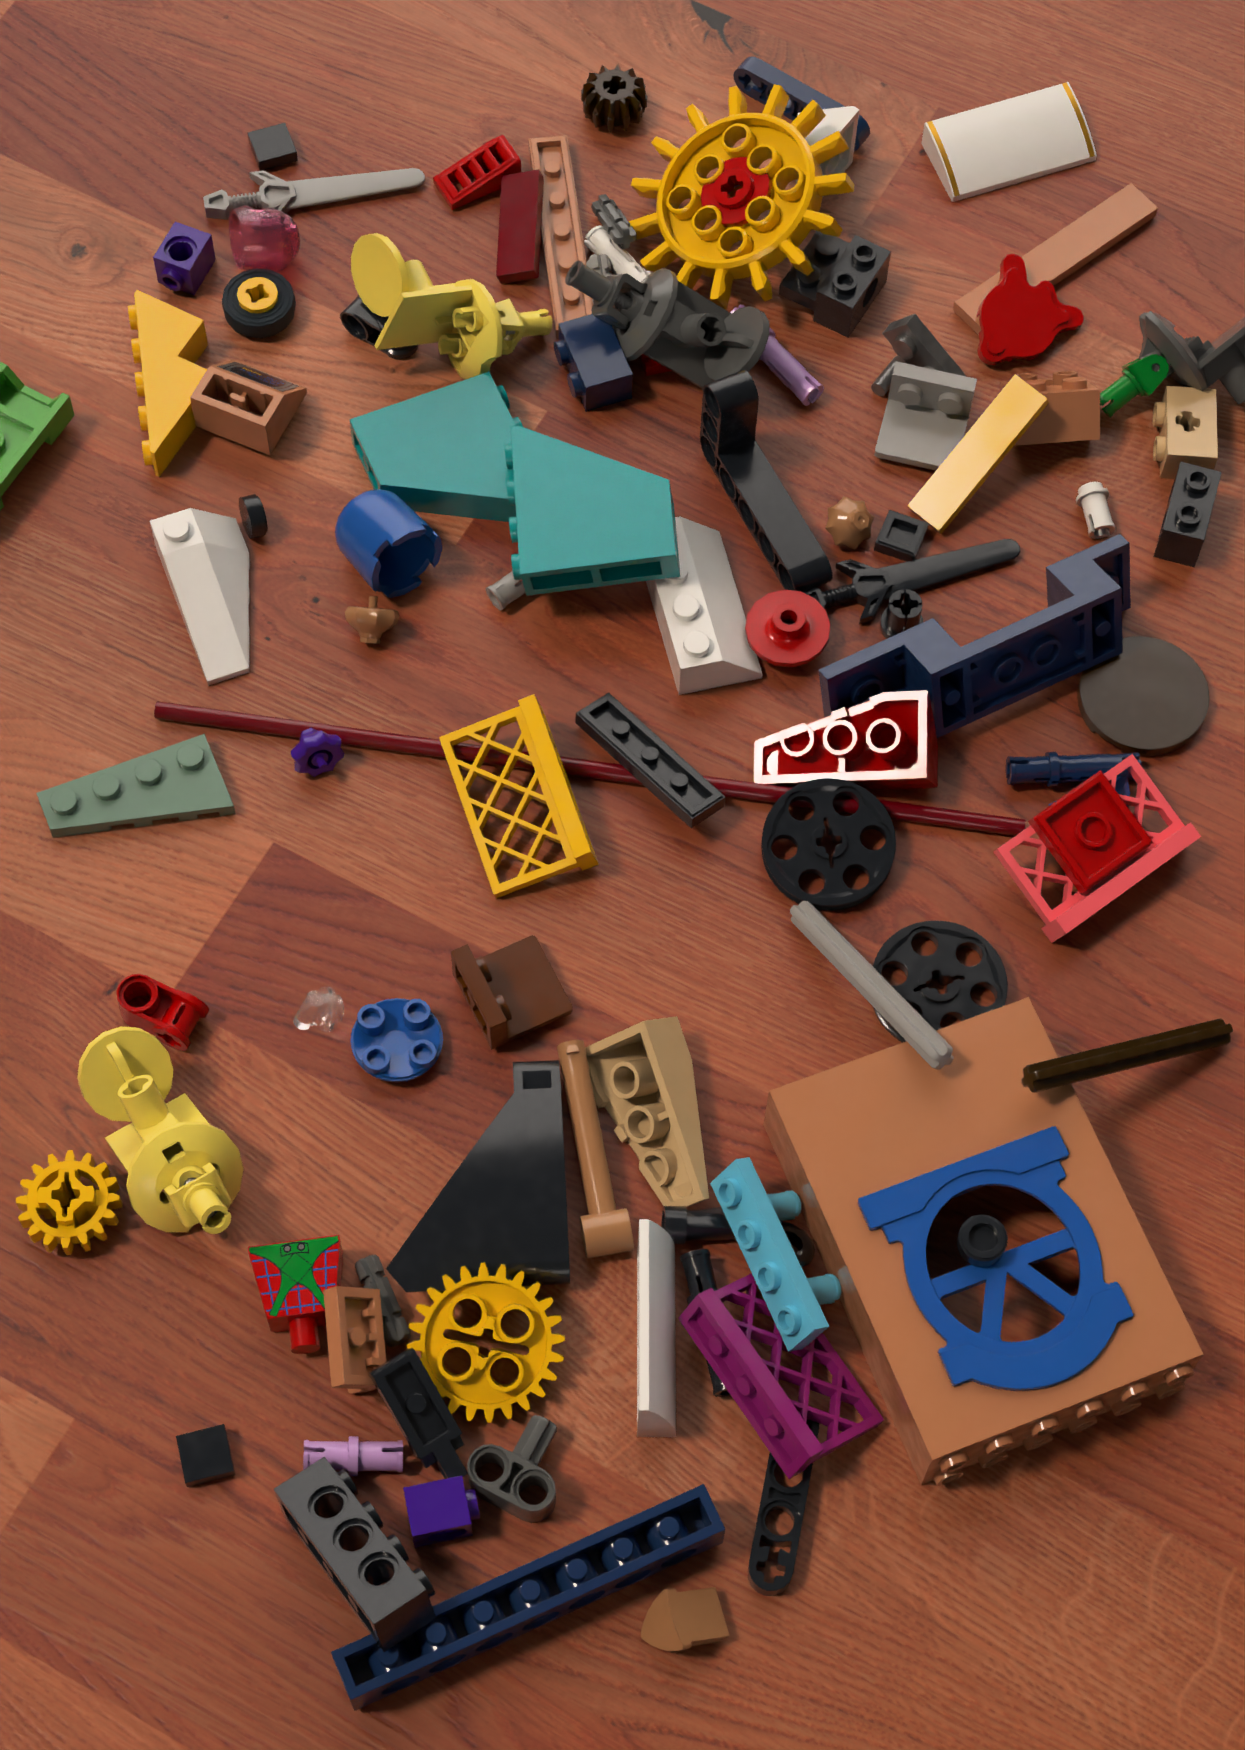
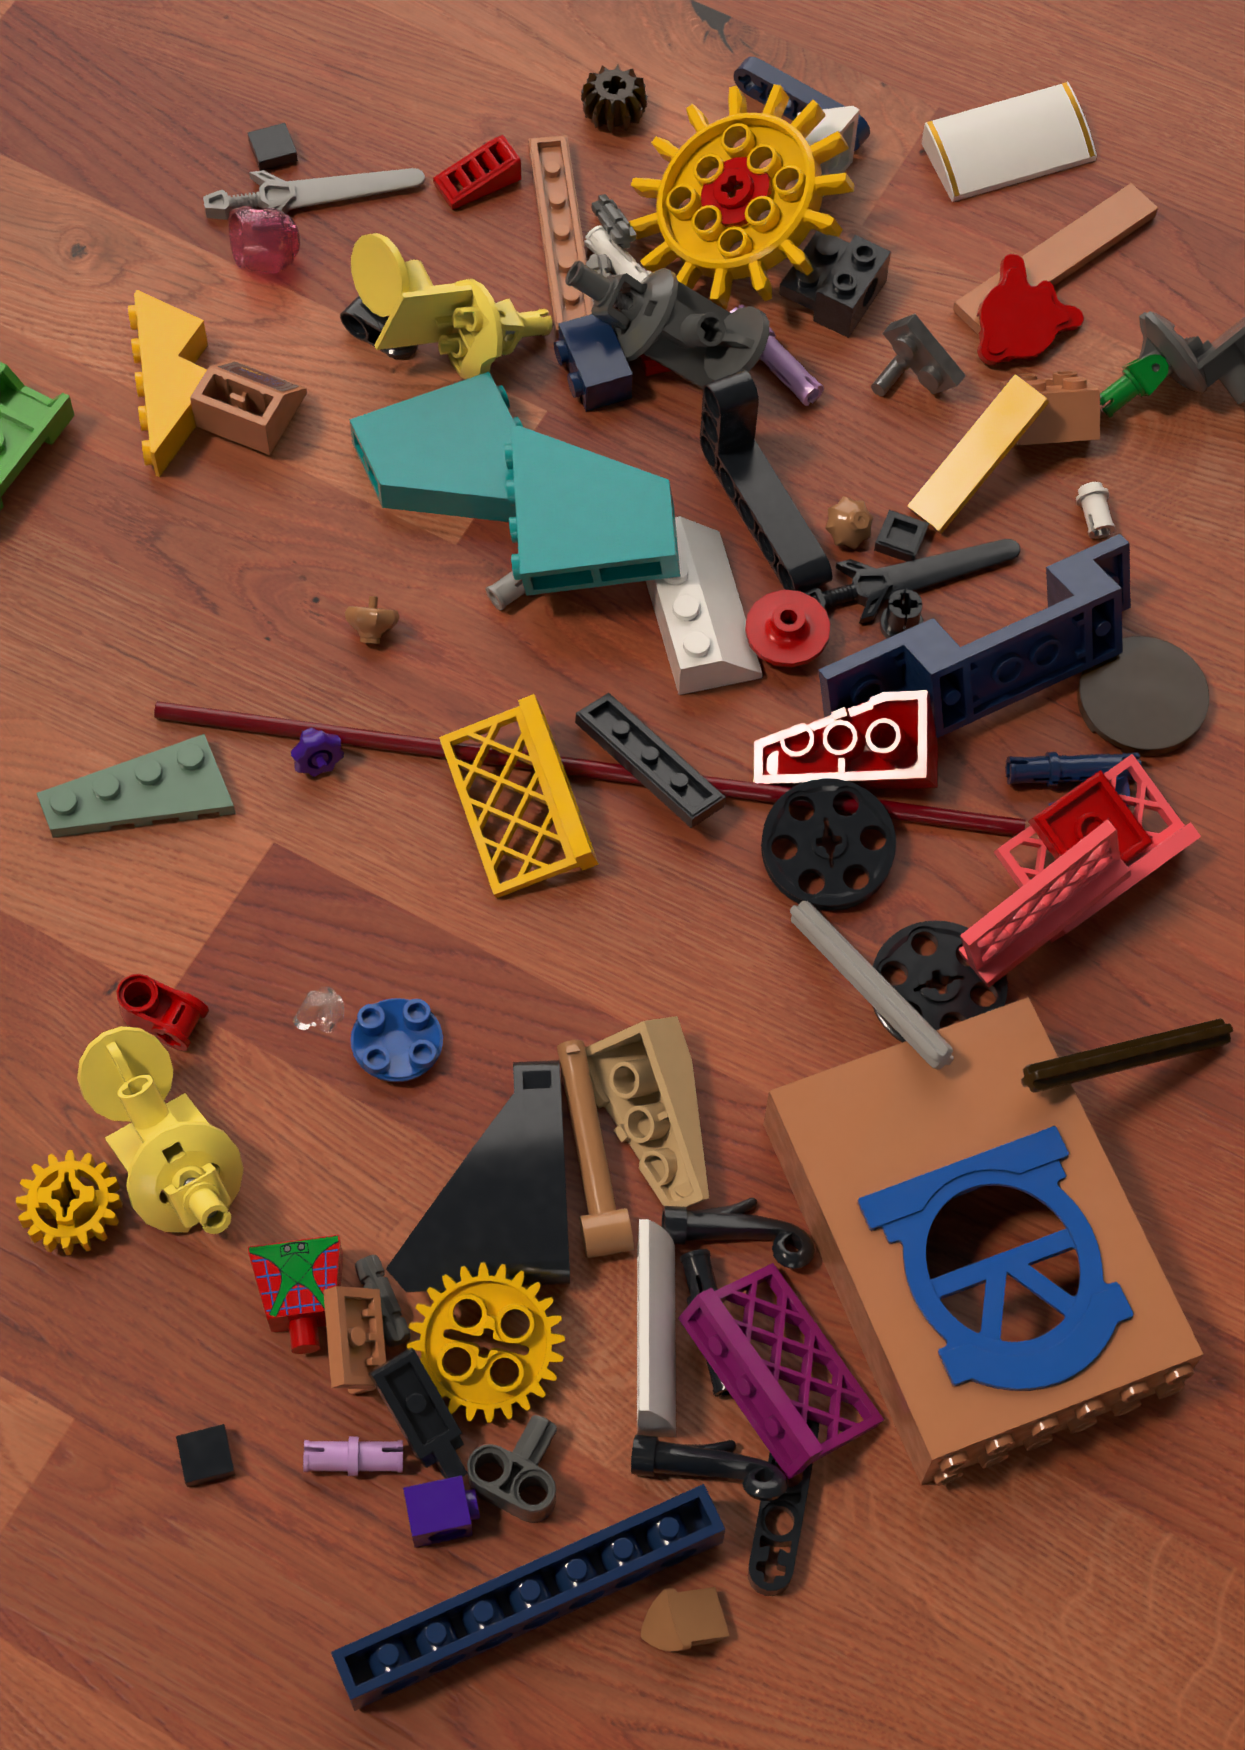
white wedge [150,508,250,686] -> none
dark purple brick [153,222,216,295] -> none
black wheel [222,268,296,338] -> none
black tile [239,494,268,539] -> none
black brick [274,1457,436,1652] -> none
blue cylinder [335,489,442,598] -> none
reddish brown bracket [451,935,573,1050] -> none
dark red tile [496,169,544,284] -> none
medium azure plate [710,1157,841,1352] -> none
light grey bracket [874,361,977,470] -> none
black tile [957,1214,1008,1267] -> none
tan brick [1153,386,1218,479] -> none
black brick [1153,462,1222,567] -> none
none -> black plant [631,1434,788,1501]
none -> coral fence [958,819,1131,988]

